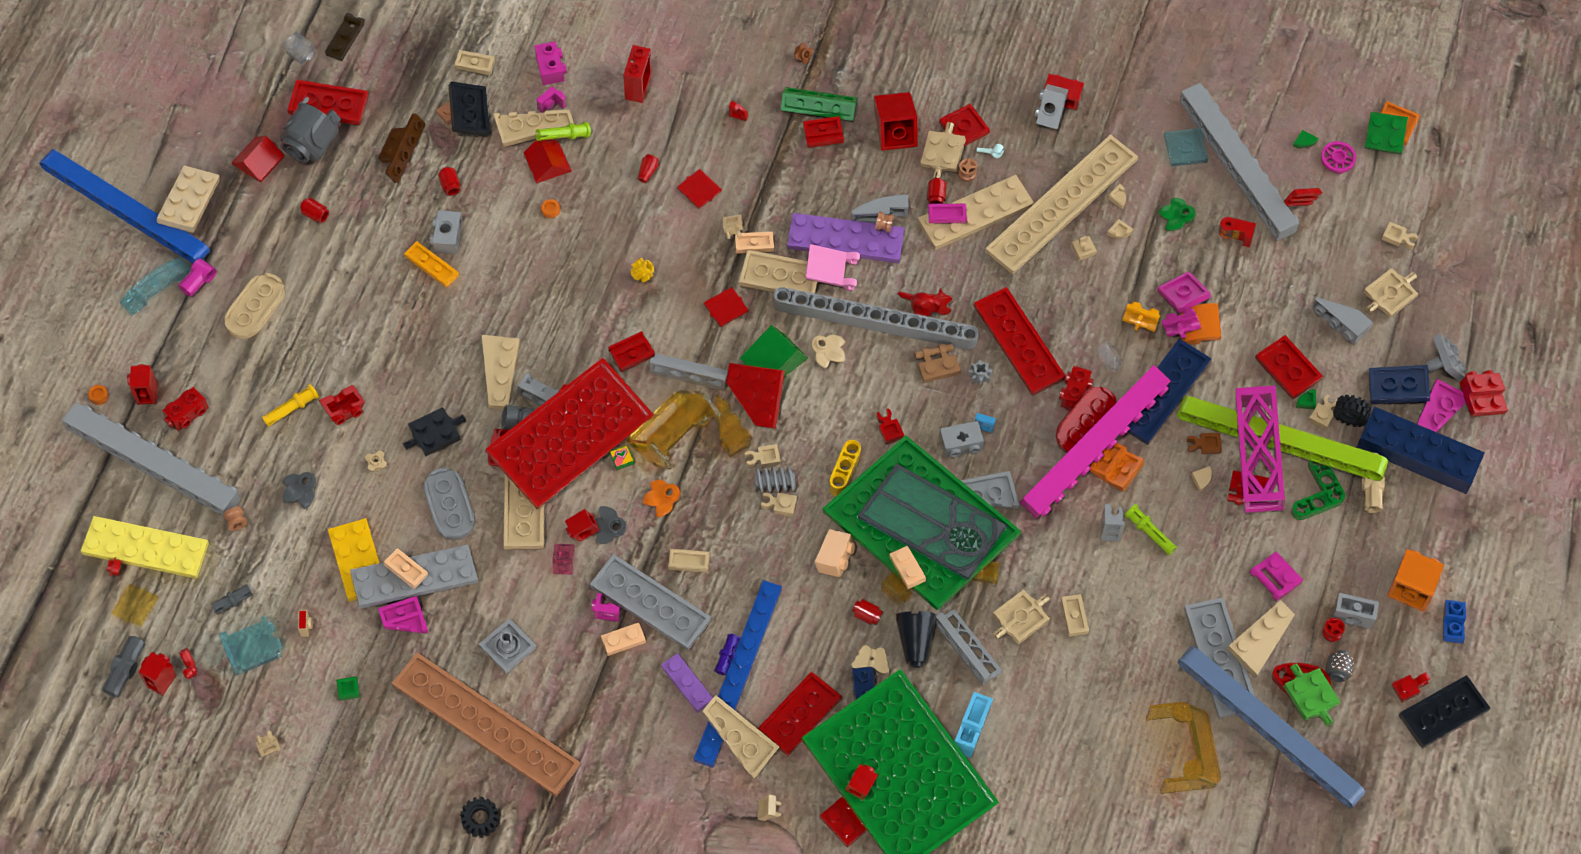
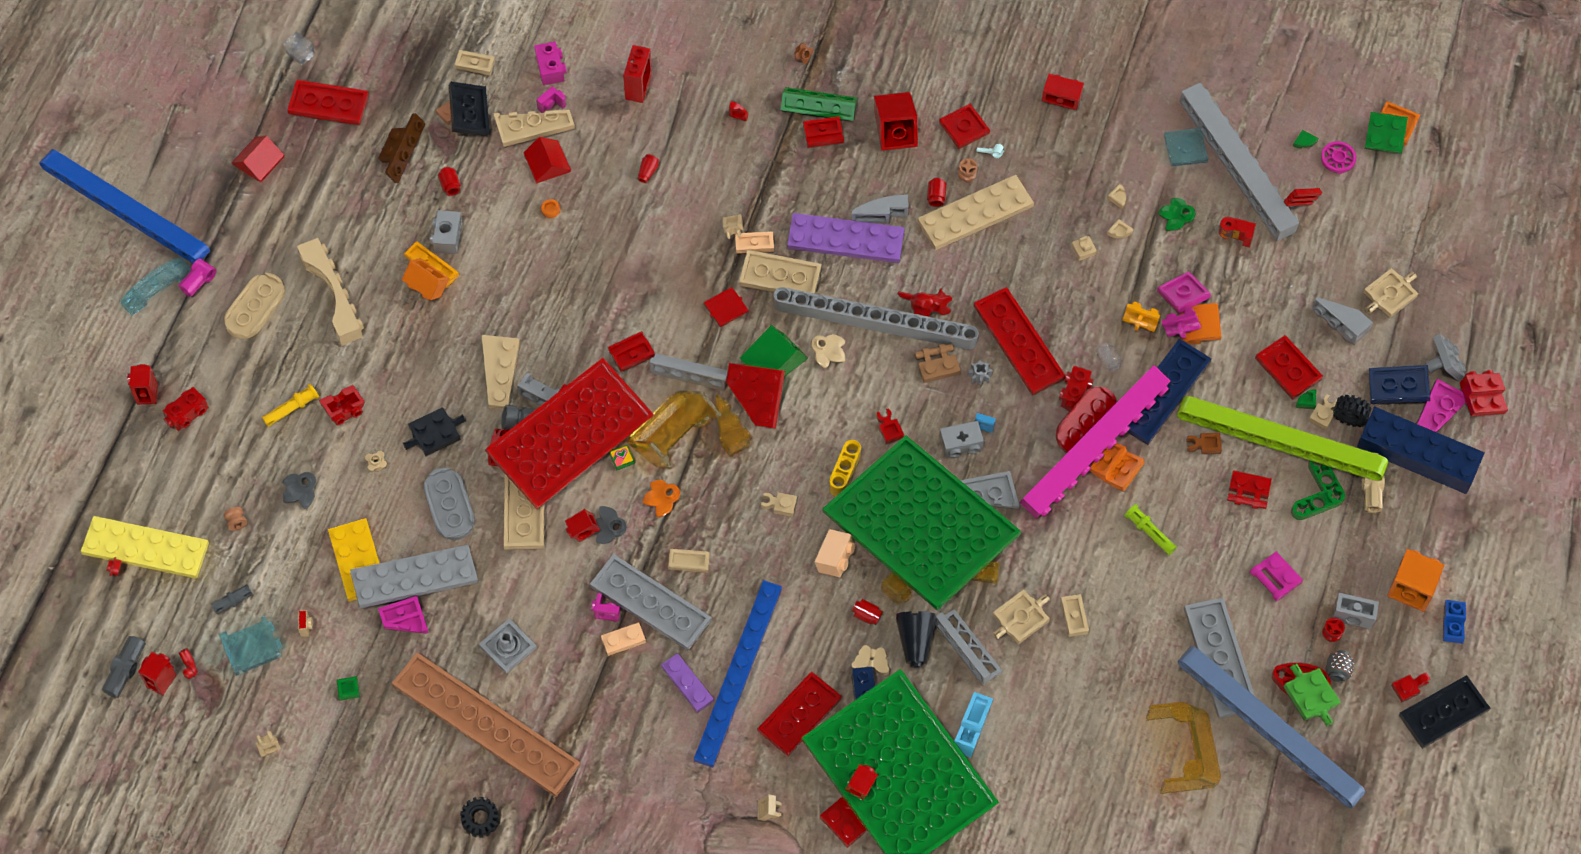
light grey brick [62,402,240,517] -> none
orange tile [88,385,109,405] -> none
clear yellow piece [112,584,159,627] -> none
tan plate [157,166,220,233] -> none
dark grey piece [280,97,341,163] -> none
red brick [300,197,329,223] -> none
dark brown plate [325,13,365,61] -> none
light nougat plate [384,548,428,589] -> none
lime pin [535,122,591,141] -> none
clear pink bracket [552,543,575,575] -> none
yellow gear [631,258,654,283] -> none
red piece [677,169,722,209] -> none
tan wing [702,695,779,780] -> none
dark purple pin [714,633,740,676] -> none
tan plate [745,444,781,468] -> none
light grey piece [755,466,795,493] -> none
bright pink flag [805,244,860,291] -> none
clear light blue piece [857,464,1007,580] -> none
nougat wheel [875,211,895,233] -> none
light nougat plate [890,546,926,589] -> none
tan plate [920,122,966,179] -> none
dark pink tile [928,203,967,223] -> none
tan plate [985,134,1138,275] -> none
light grey brick [1034,84,1069,129] -> none
light grey hinge [1100,504,1125,541] -> none
tan tile [1191,466,1212,492] -> none
tan wing [1226,600,1295,678] -> none
dark pink piece [1236,385,1285,513] -> none
tan plate [1382,222,1418,250] -> none
none -> tan arch [297,238,364,346]
none -> orange brick [402,258,449,300]

